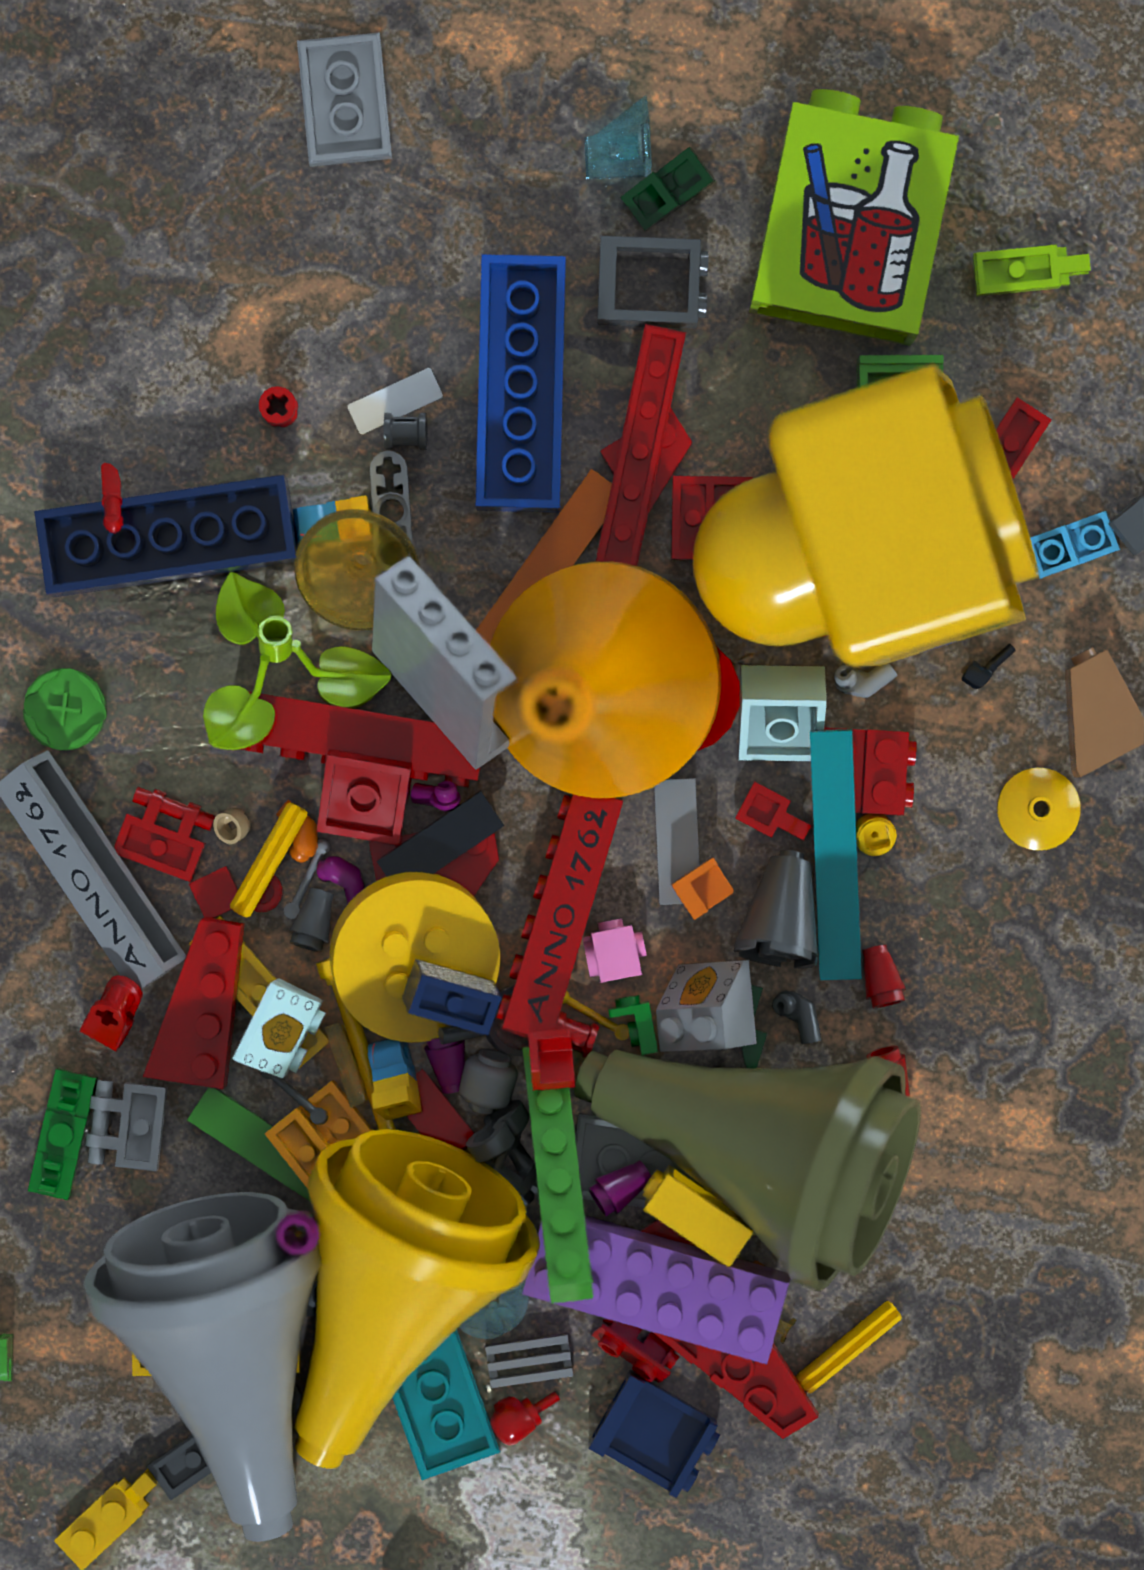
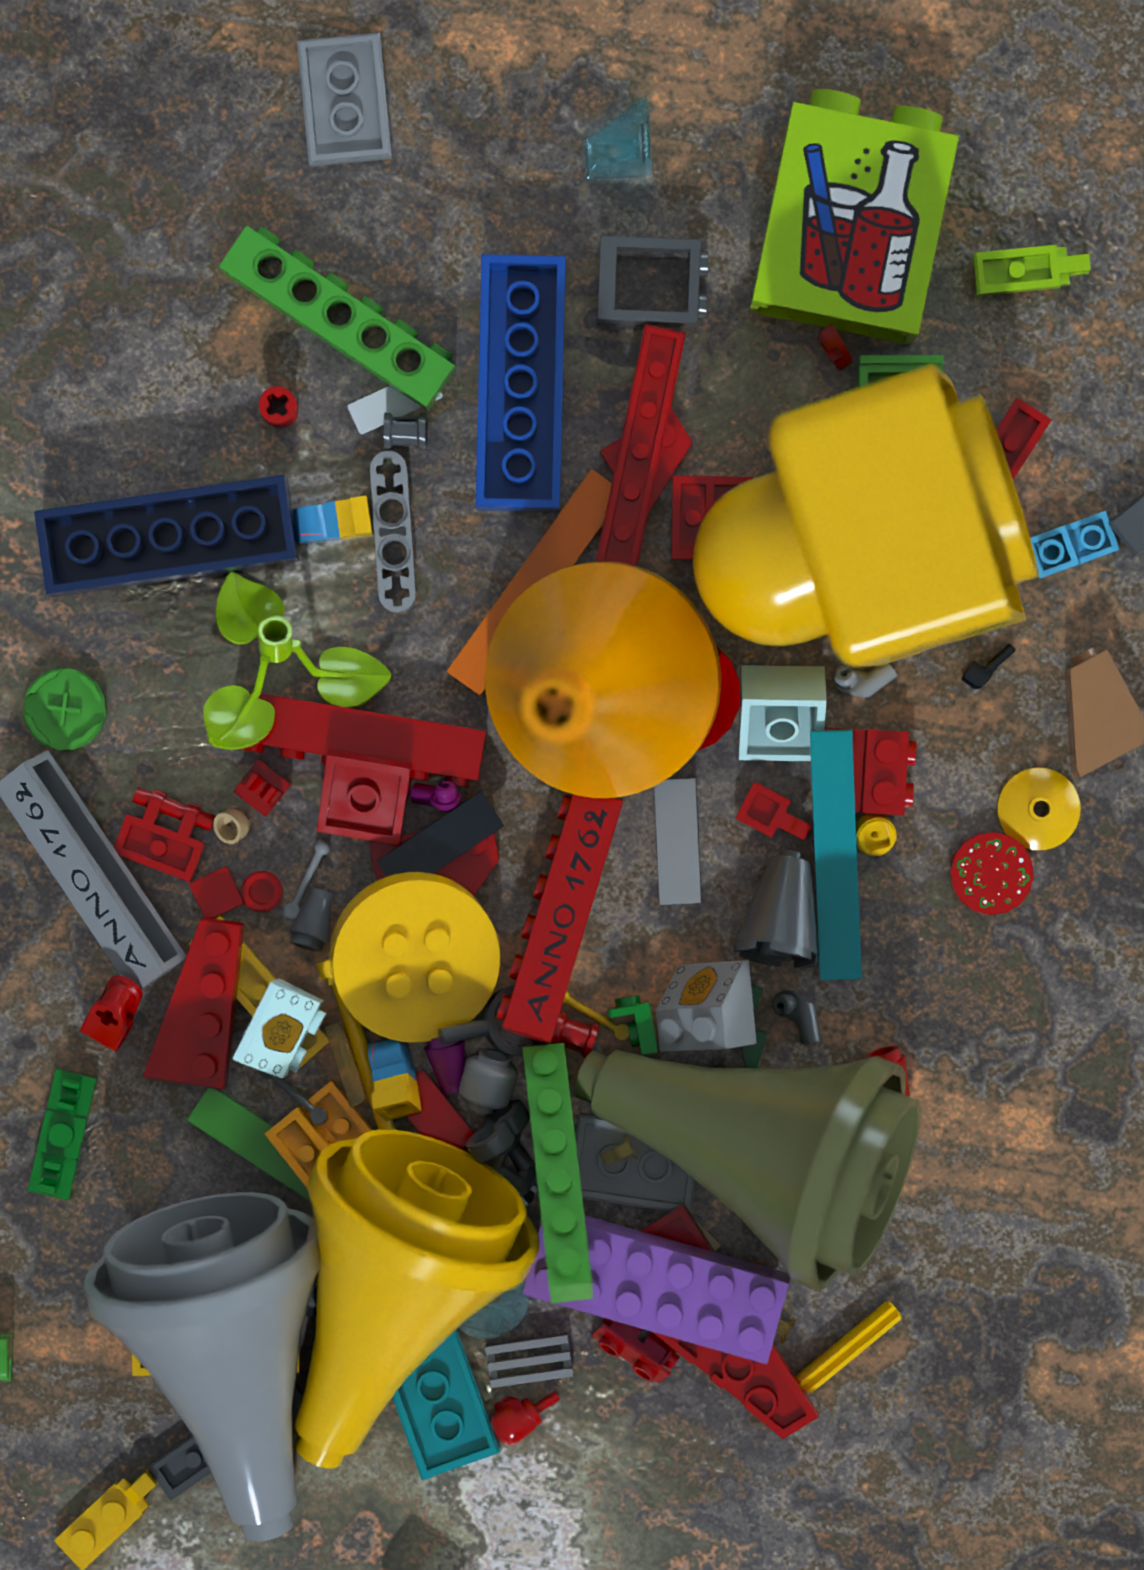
light grey plate [85,1079,168,1171] -> none
red piece [101,463,124,533] -> none
yellow axle [230,803,307,917] -> none
orange arm [276,800,318,863] -> none
magenta cone [276,1211,319,1256] -> none
clear yellow dish [294,509,420,630] -> none
magenta arm [316,856,365,905] -> none
light grey panel [372,556,517,770] -> none
dark blue panel [402,959,502,1036] -> none
red panel [528,1029,575,1091] -> none
bright pink brick [582,918,647,983] -> none
magenta cone [588,1160,651,1216] -> none
dark blue panel [588,1370,720,1498] -> none
dark green slope [621,147,716,231] -> none
yellow window [642,1165,753,1267] -> none
orange panel [670,857,734,920] -> none
red cone [862,945,906,1009] -> none
none -> bright green brick [218,225,456,411]
none -> red tile [233,759,292,817]
none -> clear yellow piece [601,1134,638,1166]
none -> red tile [817,324,853,371]
none -> red tile [950,832,1034,915]

